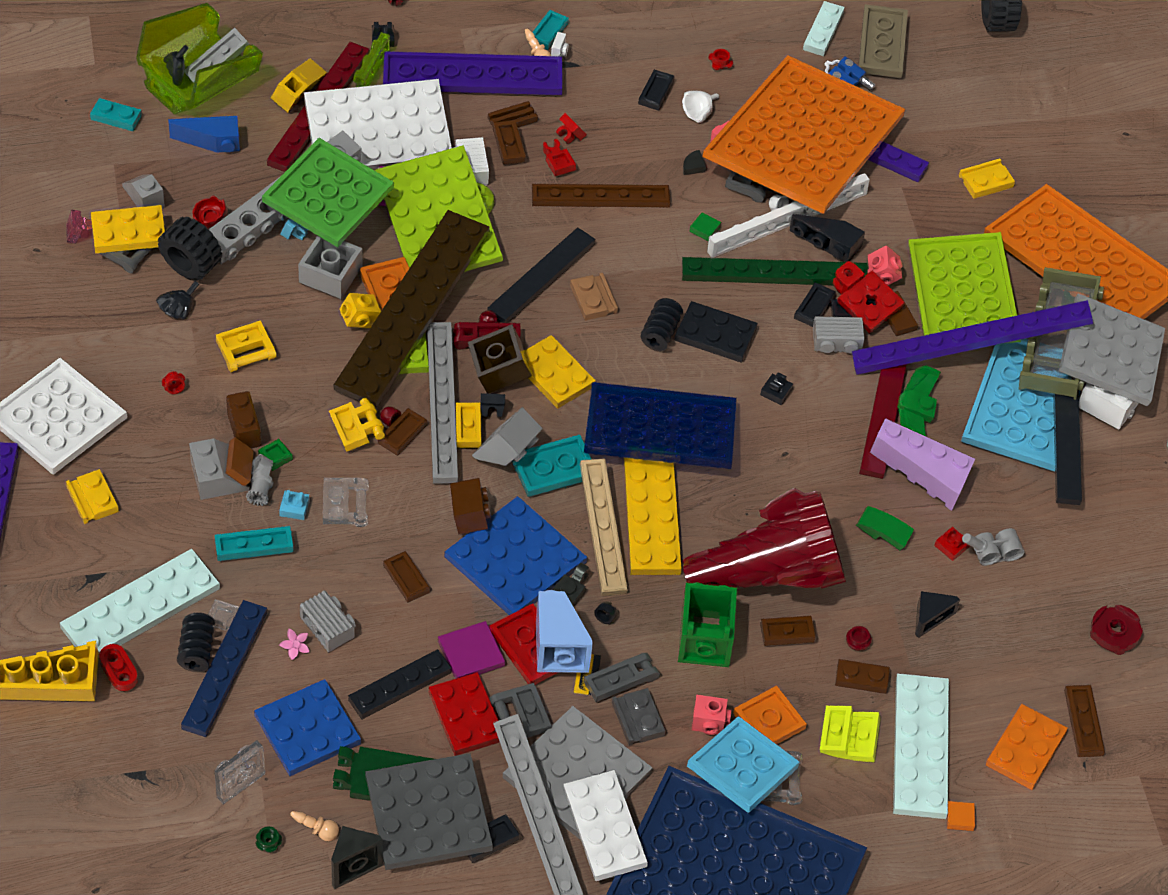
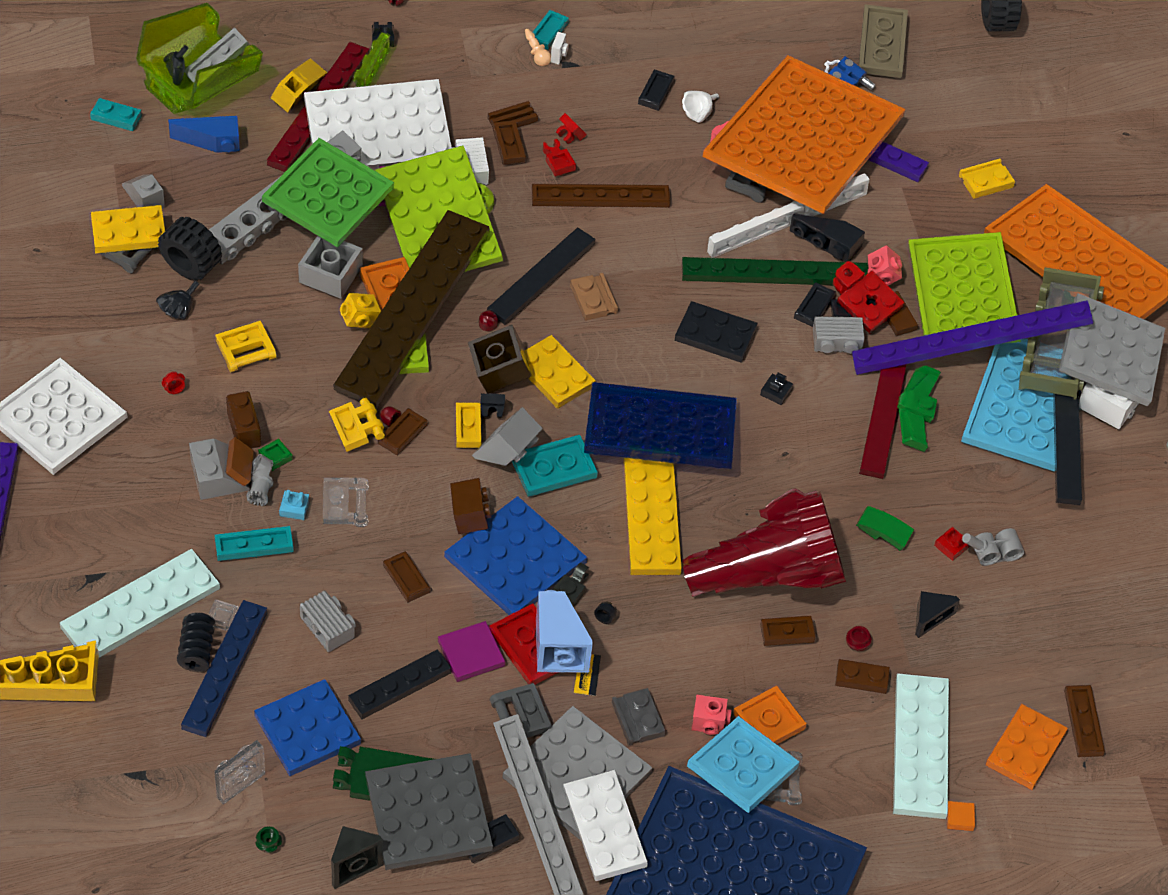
clear pink tile [66,210,92,244] -> none
yellow plate [66,469,119,524] -> none
red plate [99,644,138,691] -> none
red hair [192,195,228,230] -> none
bright pink plant [279,629,309,660] -> none
medium azure tile [281,218,308,240] -> none
light nougat bar [290,811,339,842] -> none
dark purple plate [383,51,562,95] -> none
light grey plate [427,322,458,484] -> none
red plate [428,672,500,756] -> none
dark red plate [453,322,521,350] -> none
tan tile [580,459,627,596] -> none
dark grey plate [584,653,660,702] -> none
black piece [640,298,683,352] -> none
green container [678,583,737,667] -> none
pearl dark grey tile [683,150,706,175] -> none
green tile [689,212,721,242] -> none
red plate [708,49,733,70] -> none
white hinge [769,195,789,210] -> none
light aqua plate [803,1,845,56] -> none
neon yellow slope [820,705,880,762] -> none
lavender wedge [870,419,975,511] -> none
dark red plate [1090,605,1143,655] -> none

